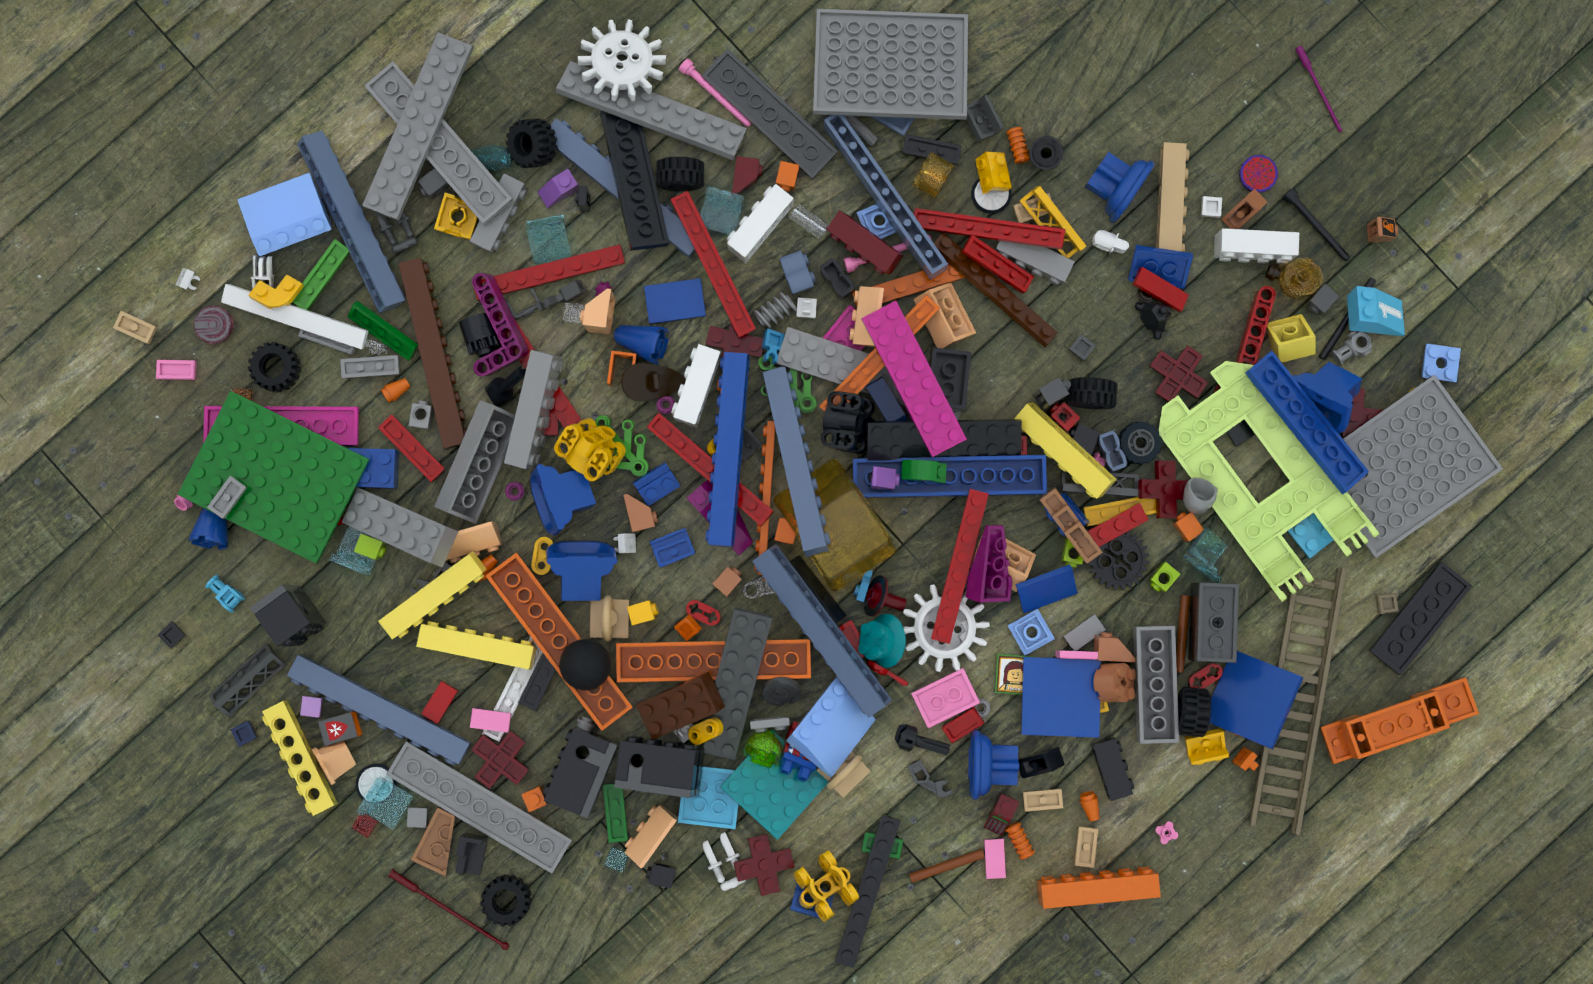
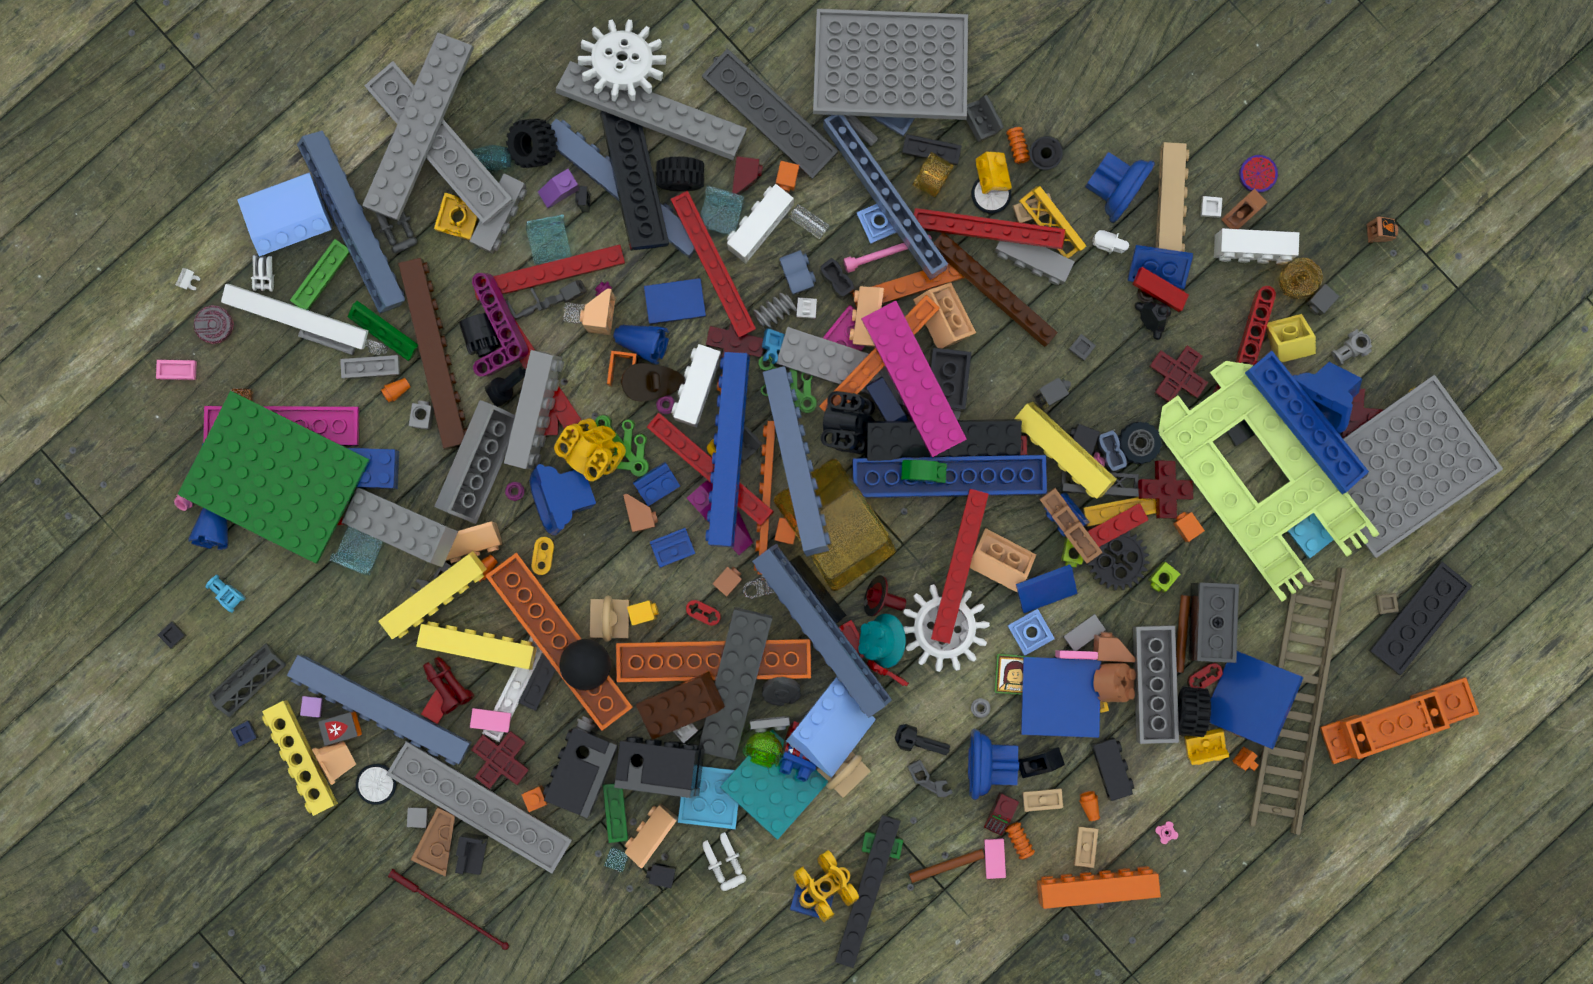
tan plate [113,311,158,345] -> none
light grey plate [207,476,248,519] -> none
black tyre [248,342,301,392] -> none
yellow plate [249,274,304,310] -> none
black piece [250,584,327,647] -> none
clear red plate [351,811,379,838] -> none
lime brick [354,534,387,560] -> none
clear light blue bracket [356,776,413,829] -> none
red plate [378,414,446,483] -> none
dark grey brick [418,168,450,199] -> none
black tyre [480,874,532,926] -> none
blue piece [546,541,617,601] -> none
white tile [613,534,636,553] -> none
orange plate [674,614,702,641] -> none
bright pink piece [678,58,751,127] -> none
yellow plate [688,717,723,745] -> none
dark red plate [733,834,794,896] -> none
dark red brick [826,210,904,275] -> none
dark azure plate [854,569,873,602] -> none
medium lavender slope [871,466,899,490] -> none
bright pink plate [911,668,980,728] -> none
red tile [941,707,984,743] -> none
red plate [961,235,1034,294] -> none
magenta wedge [965,525,1012,603] -> none
red brick [1049,402,1080,432] -> none
black tyre [1067,377,1118,410] -> none
light grey piece [1183,477,1218,514] -> none
clear light blue bracket [1183,527,1228,583] -> none
dark brown plate [1265,263,1281,282] -> none
black piece [1282,187,1350,261] -> none
magenta piece [1295,45,1343,132] -> none
black piece [1318,277,1376,360] -> none
medium azure slope [1347,286,1405,336] -> none
light blue piece [1421,344,1461,383] -> none
none -> dark red piece [423,656,475,715]

